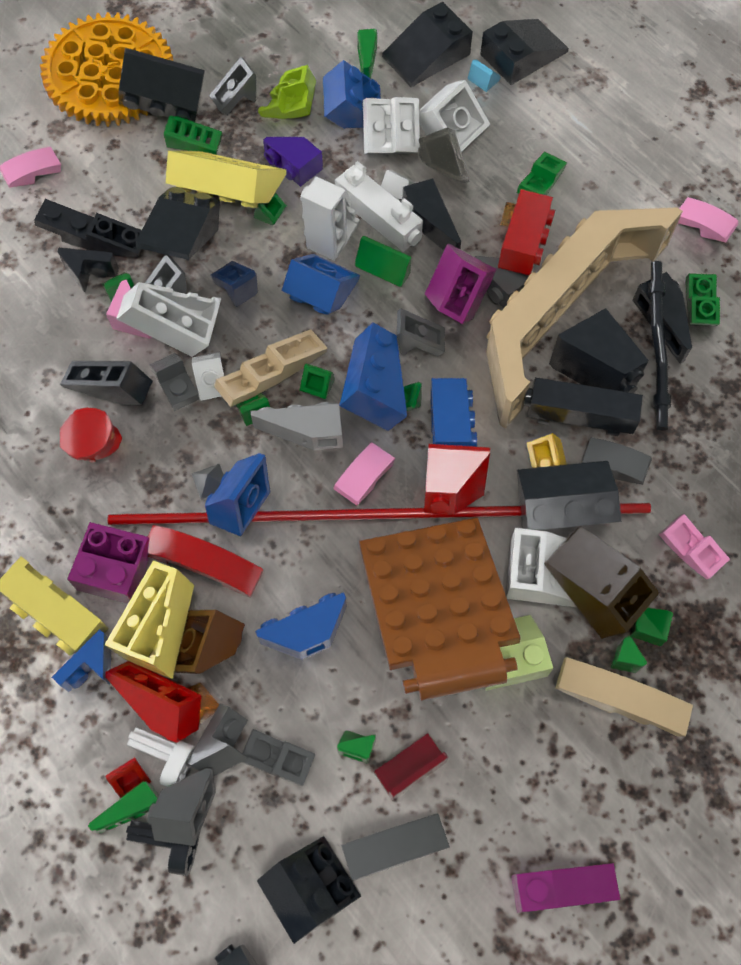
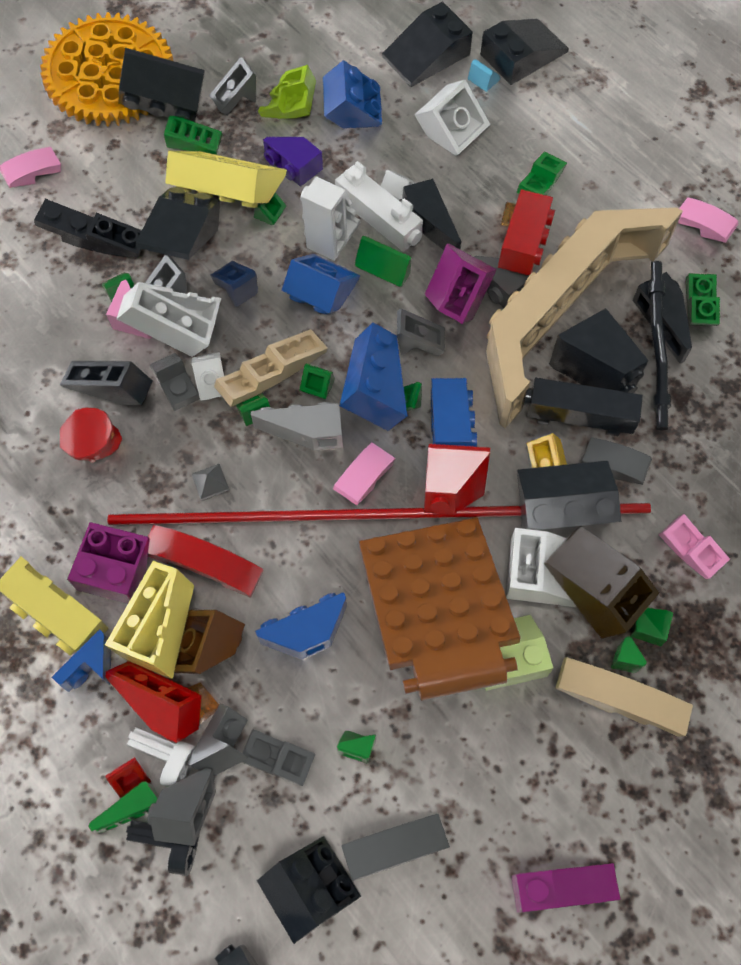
black slope [57,247,119,292] -> none
blue slope [205,453,271,537] -> none
green slope [357,29,378,79] -> none
white slope [363,97,420,154] -> none
dark red panel [374,733,449,801] -> none
clear smoke slope [418,127,470,183] -> none

